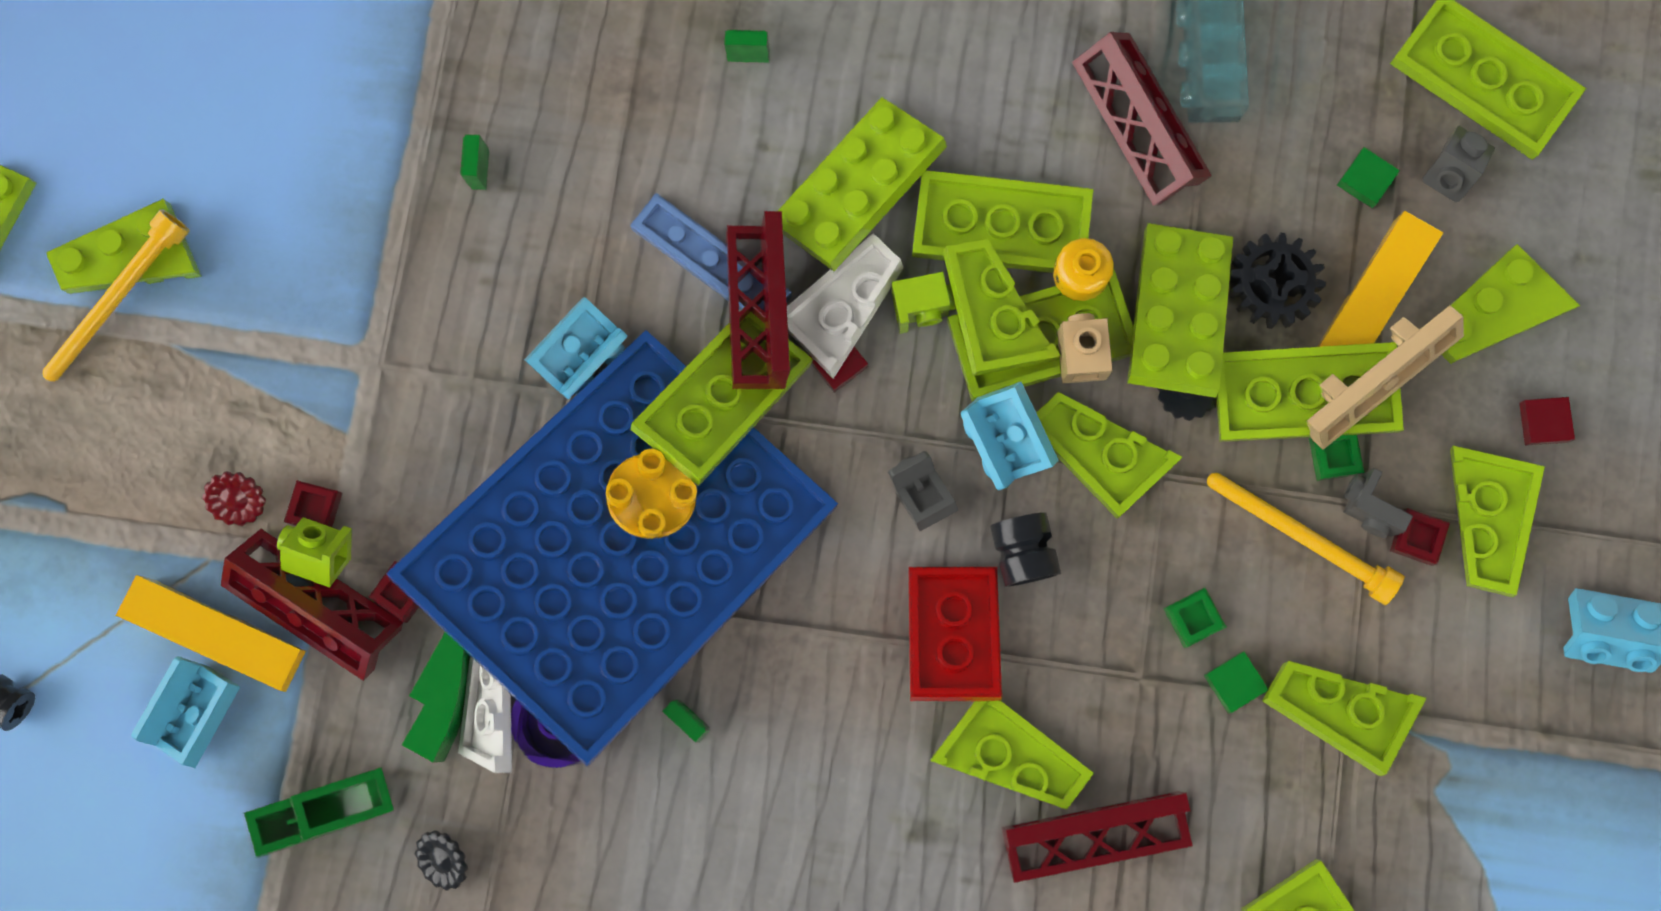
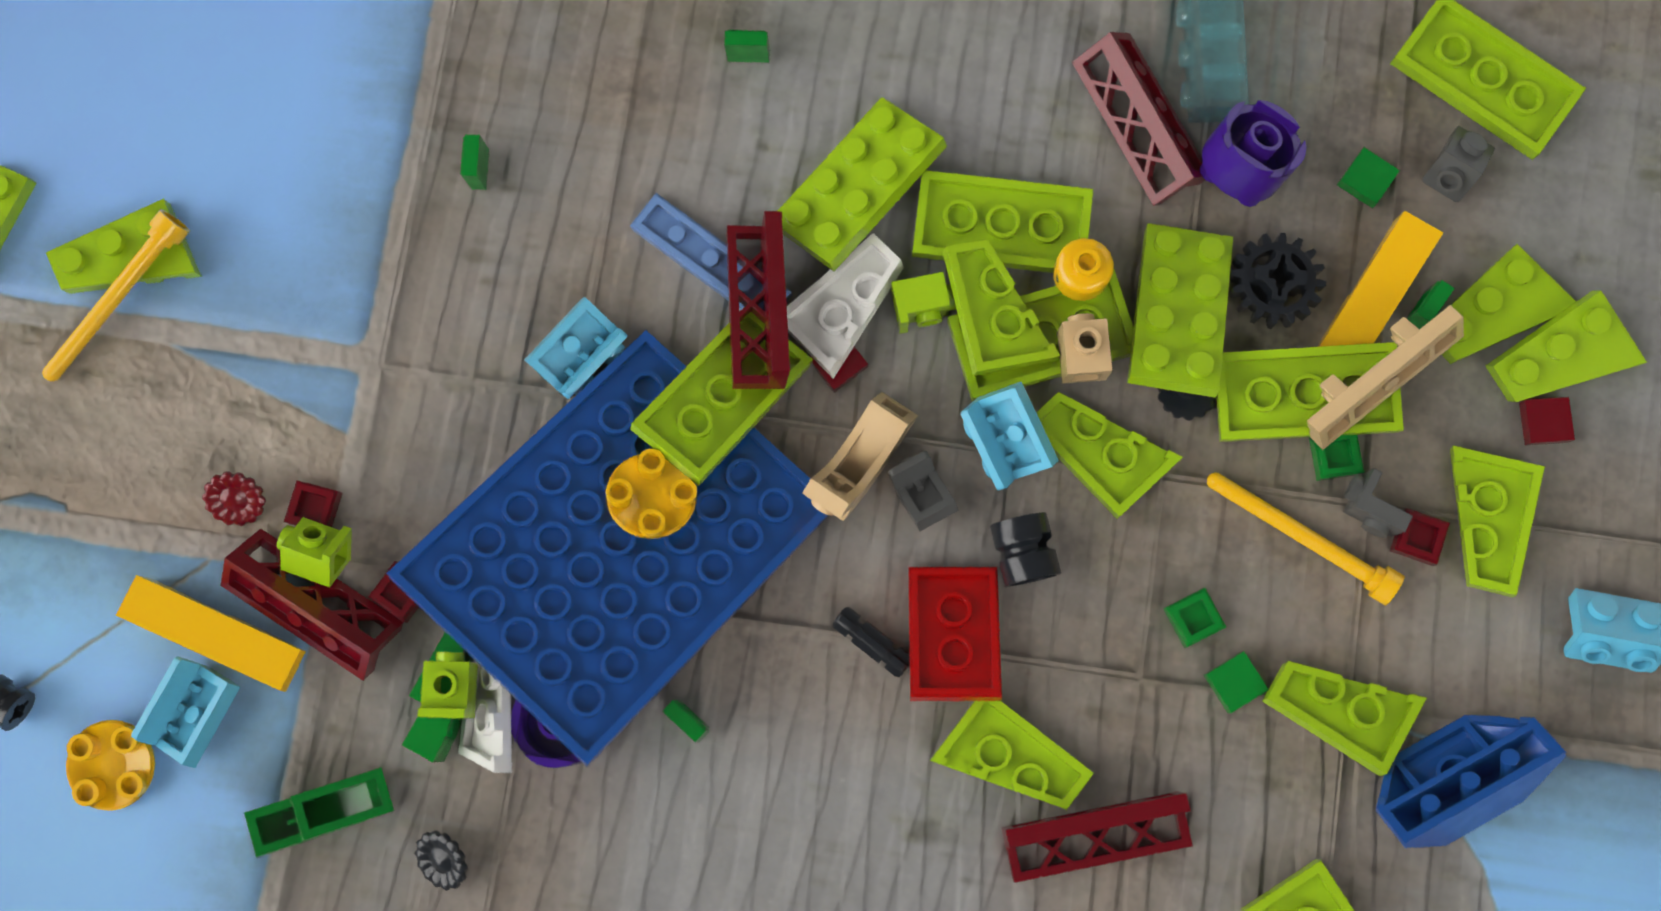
none -> yellow dish [66,720,155,811]
none -> lime brick [418,652,478,719]
none -> tan arch [802,392,918,521]
none -> black axle [833,607,910,677]
none -> dark purple brick [1200,100,1307,207]
none -> blue wedge [1376,715,1566,848]
none -> green tile [1406,280,1455,329]
none -> lime wing [1485,290,1647,402]

